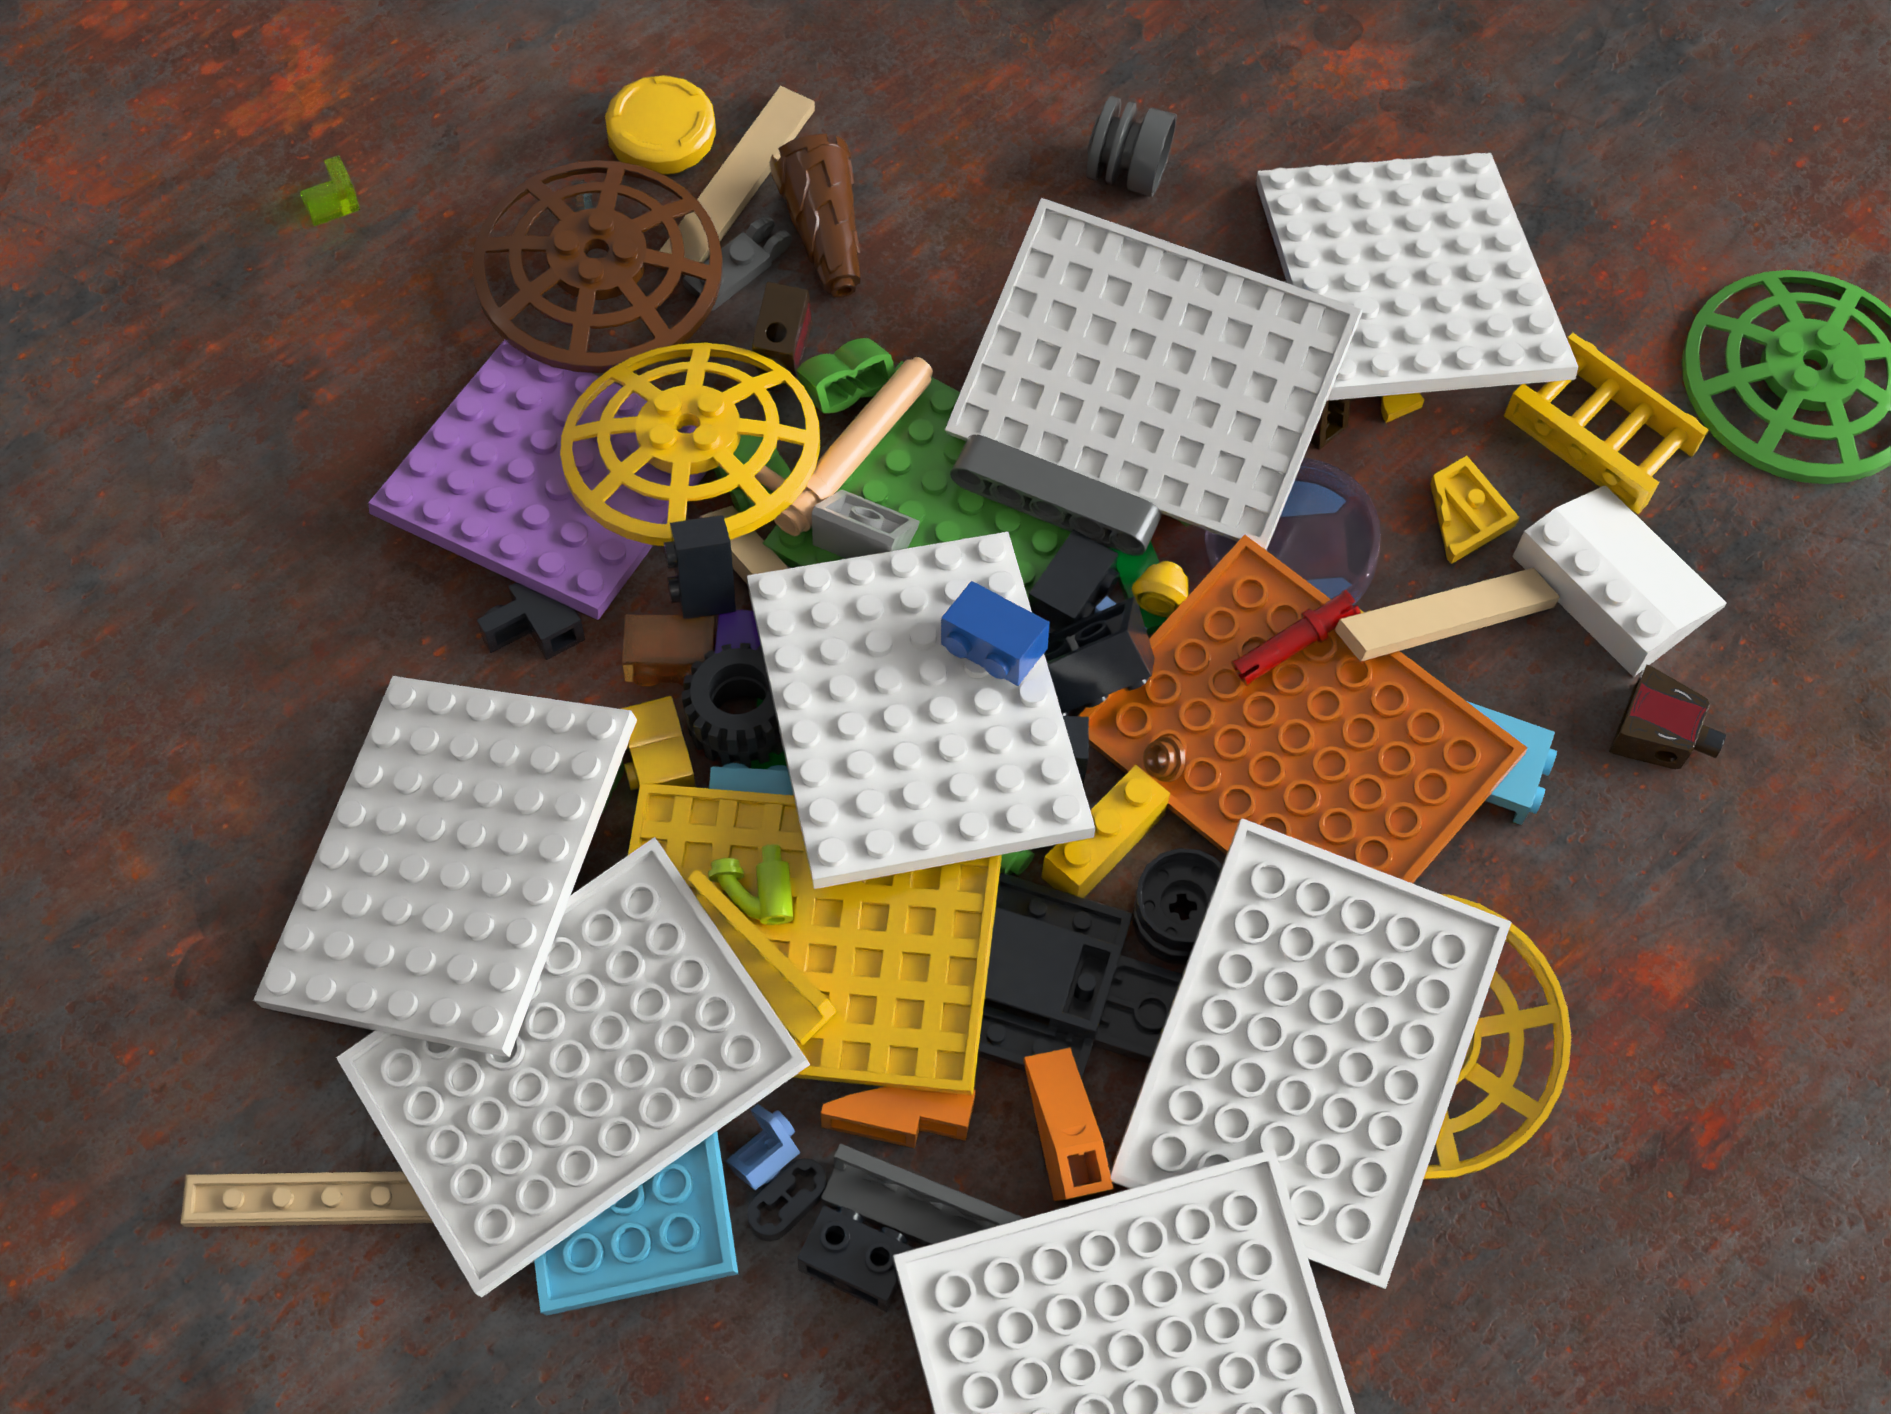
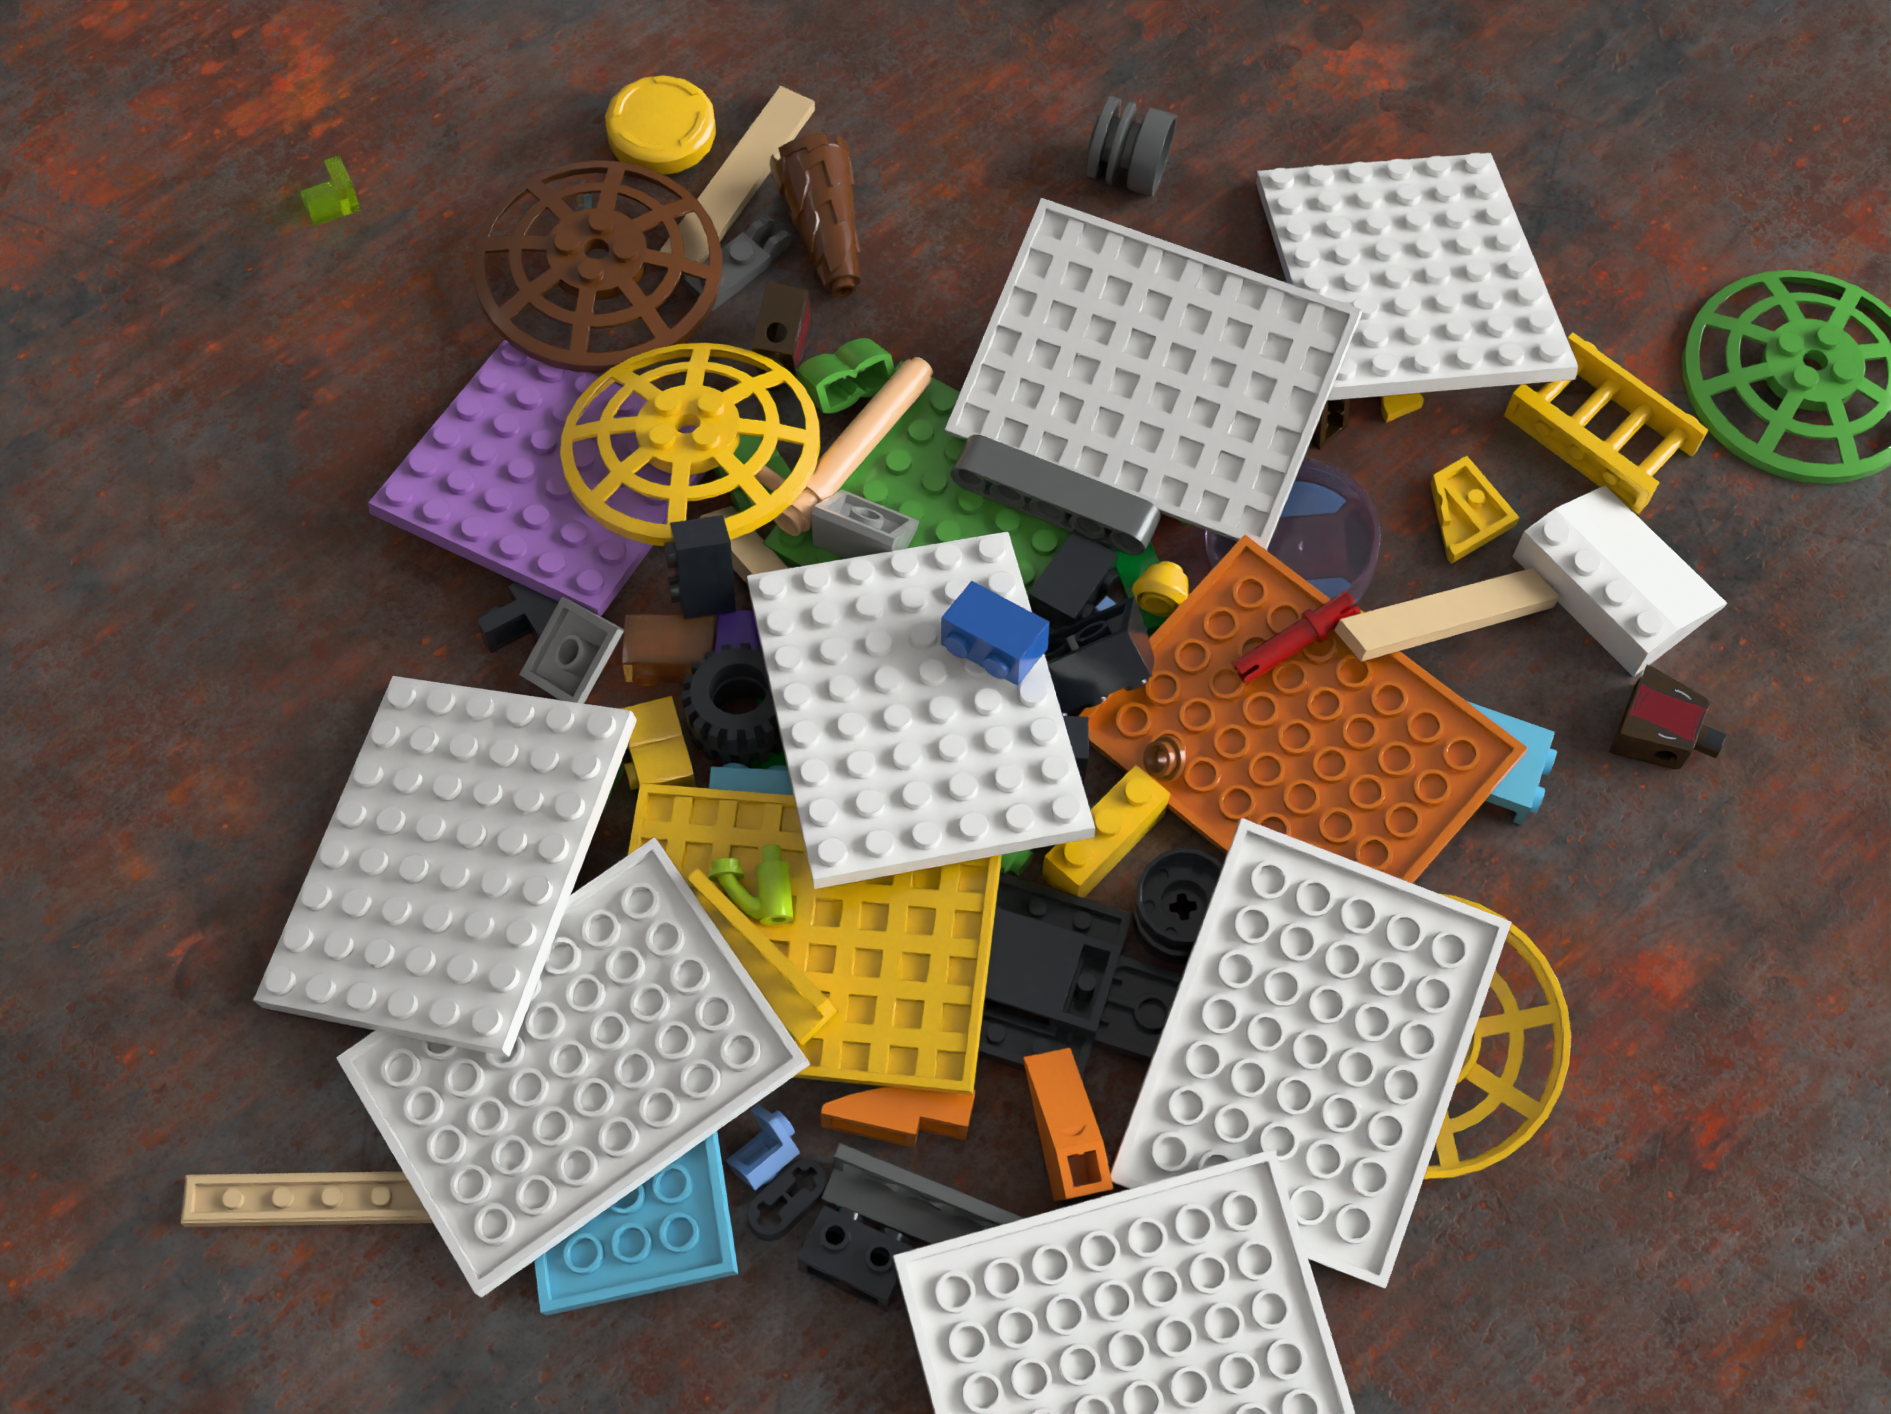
none -> light grey slope [519,596,624,704]

